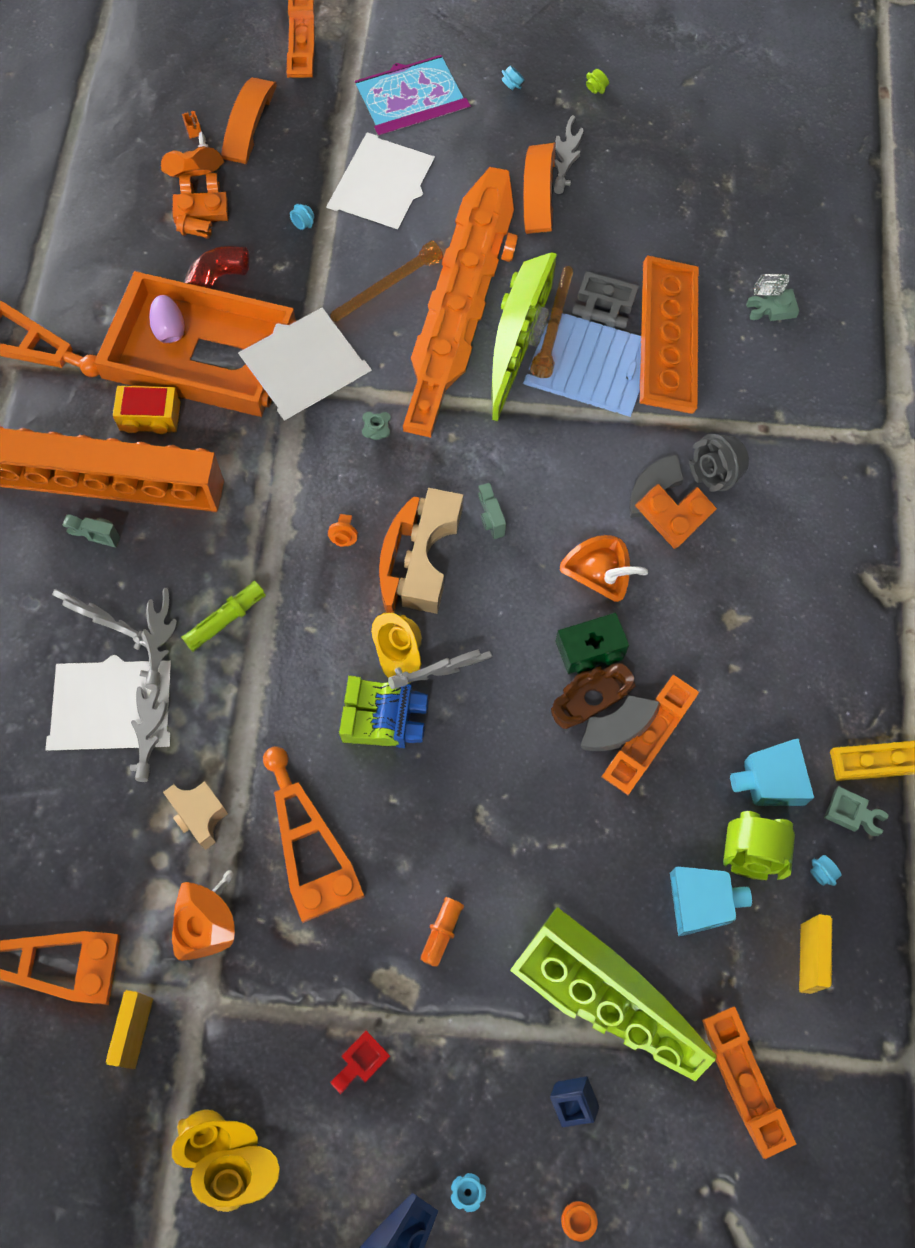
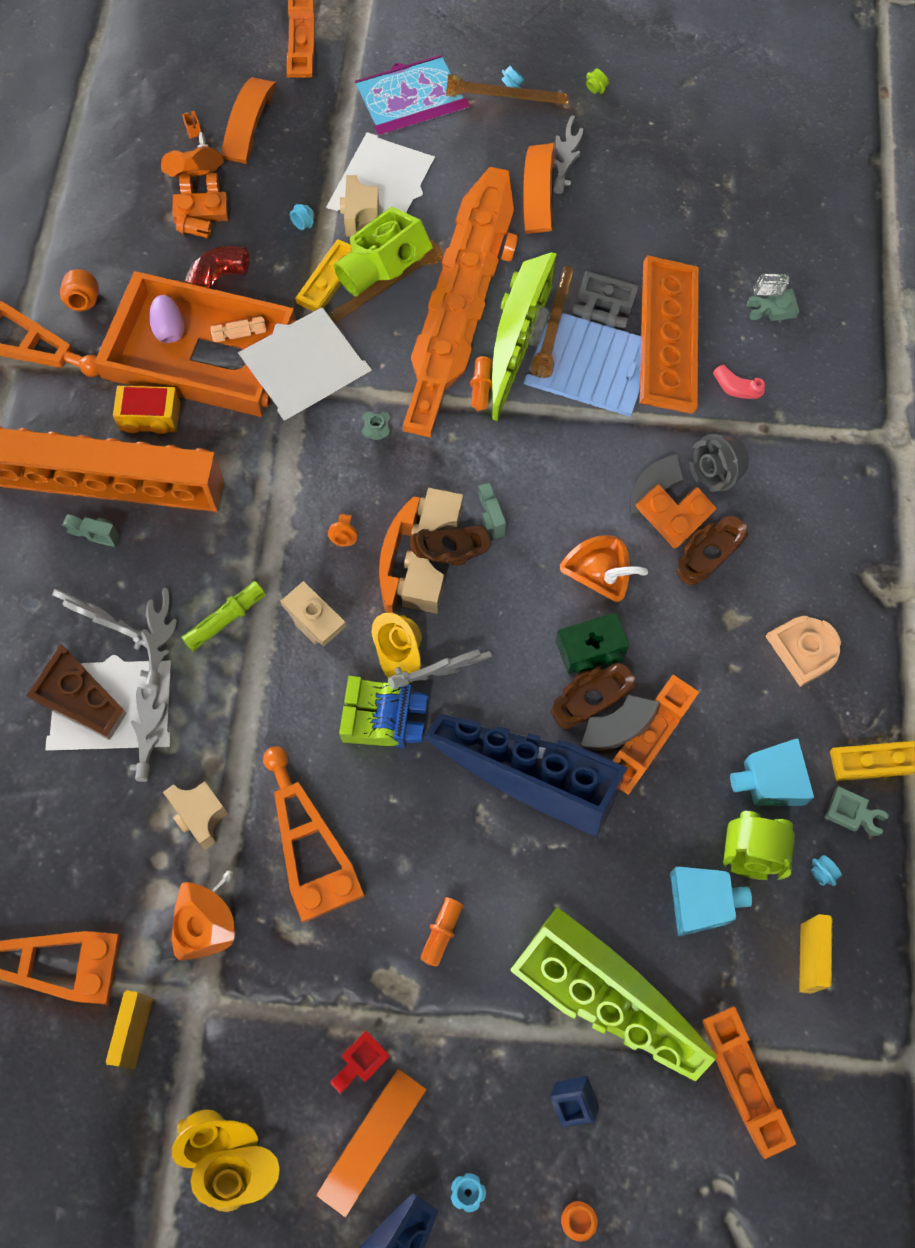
none -> reddish brown wing [26,644,127,740]
none -> orange head [60,269,99,312]
none -> light nougat axle [211,316,266,342]
none -> tan brick [280,581,346,647]
none -> yellow tile [295,239,352,312]
none -> orange slope [316,1069,427,1218]
none -> lime brick [333,206,433,297]
none -> tan brick [340,175,379,237]
none -> reddish brown piece [410,526,491,566]
none -> dark blue wedge [425,714,627,837]
none -> clear orange piece [446,74,569,104]
none -> orange axle [470,356,493,411]
none -> reddish brown piece [676,516,748,585]
none -> coral arm [713,365,766,399]
none -> light nougat tile [765,616,841,687]

